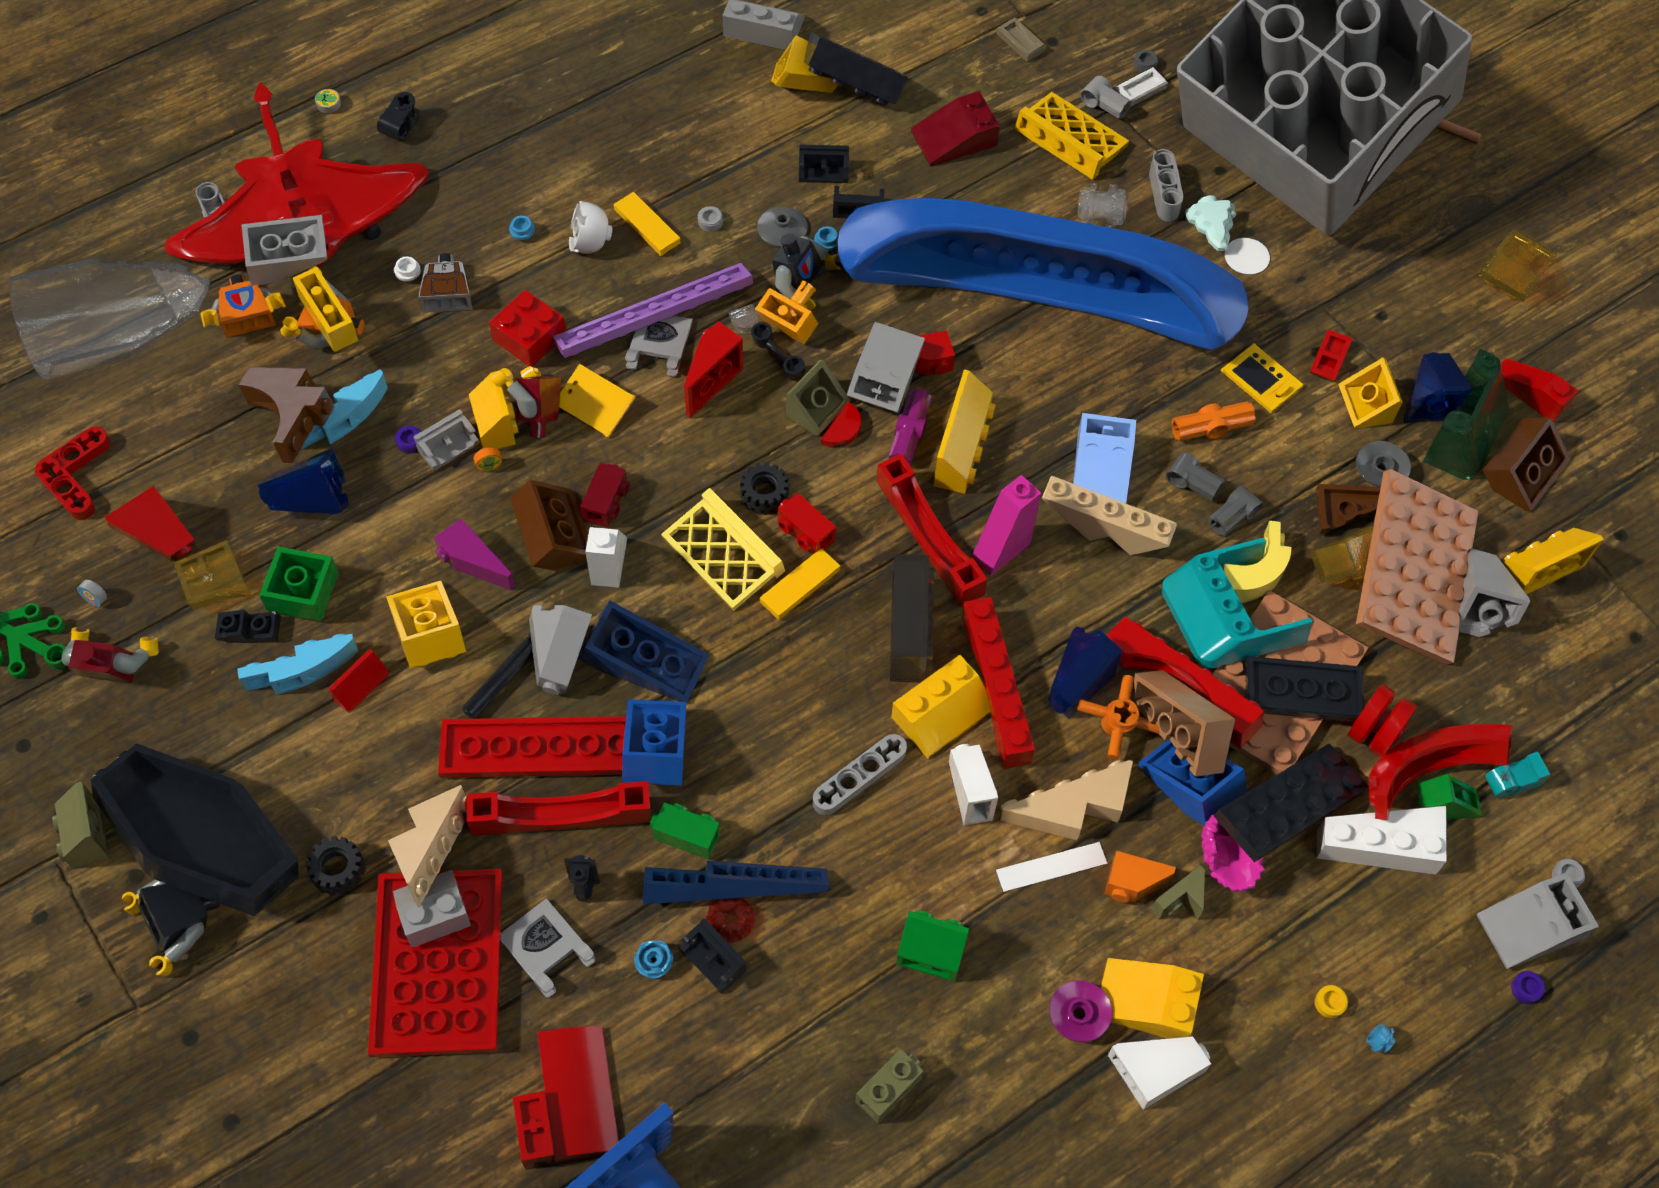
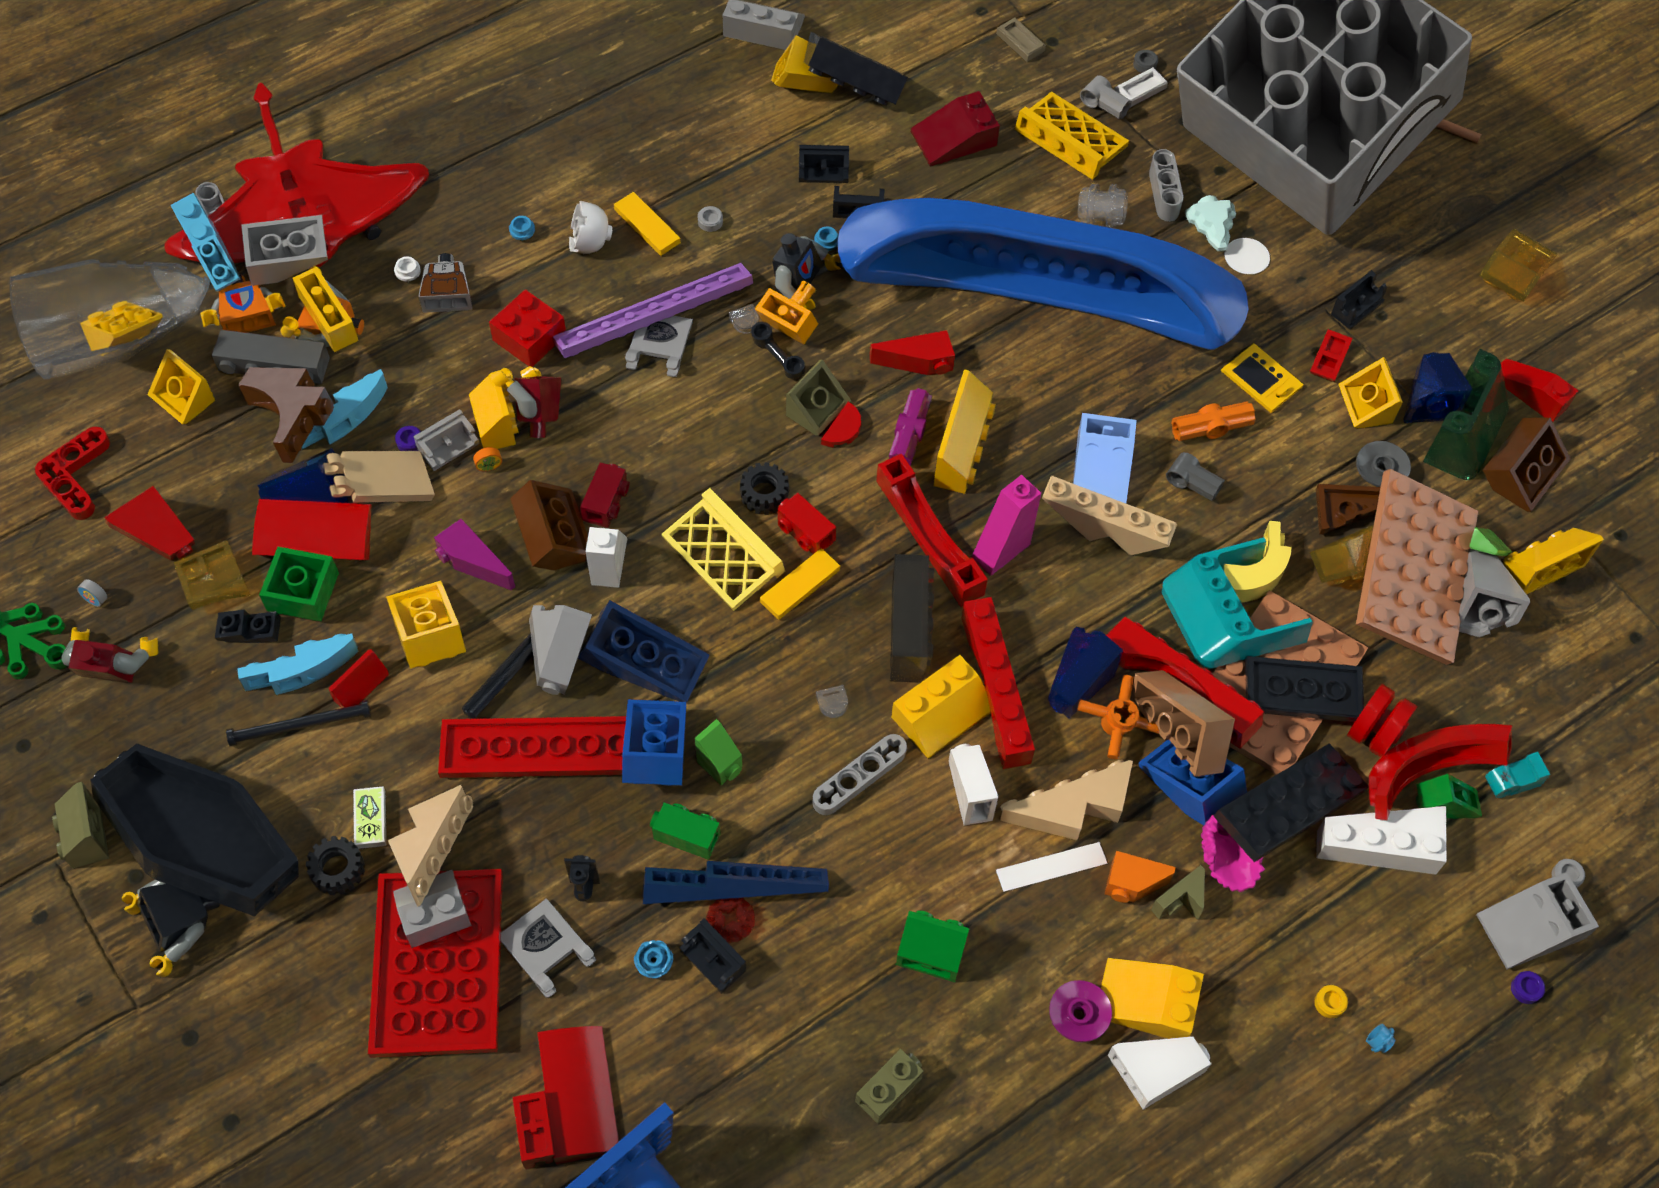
tile [315,89,341,113] -> none
black piece [377,92,420,141] -> none
red arch [467,781,652,836] -> none
yellow container [559,364,636,438] -> none
red slope [684,321,743,418] -> none
dark grey dish [757,207,808,248] -> none
light grey slope [847,322,925,414] -> none
dark grey piece [1208,485,1263,537] -> none
none -> yellow slope [80,301,163,356]
none -> yellow slope [147,349,215,424]
none -> medium azure slope [170,193,240,292]
none -> dark grey brick [212,330,330,384]
none -> black bar [226,700,371,747]
none -> red slope [252,499,372,560]
none -> tan tile [323,451,435,503]
none -> tile [353,786,386,849]
none -> bright green slope [695,719,742,785]
none -> clear tile [816,685,848,718]
none -> black hinge [1331,270,1387,330]
none -> bright green slope [1469,527,1512,556]

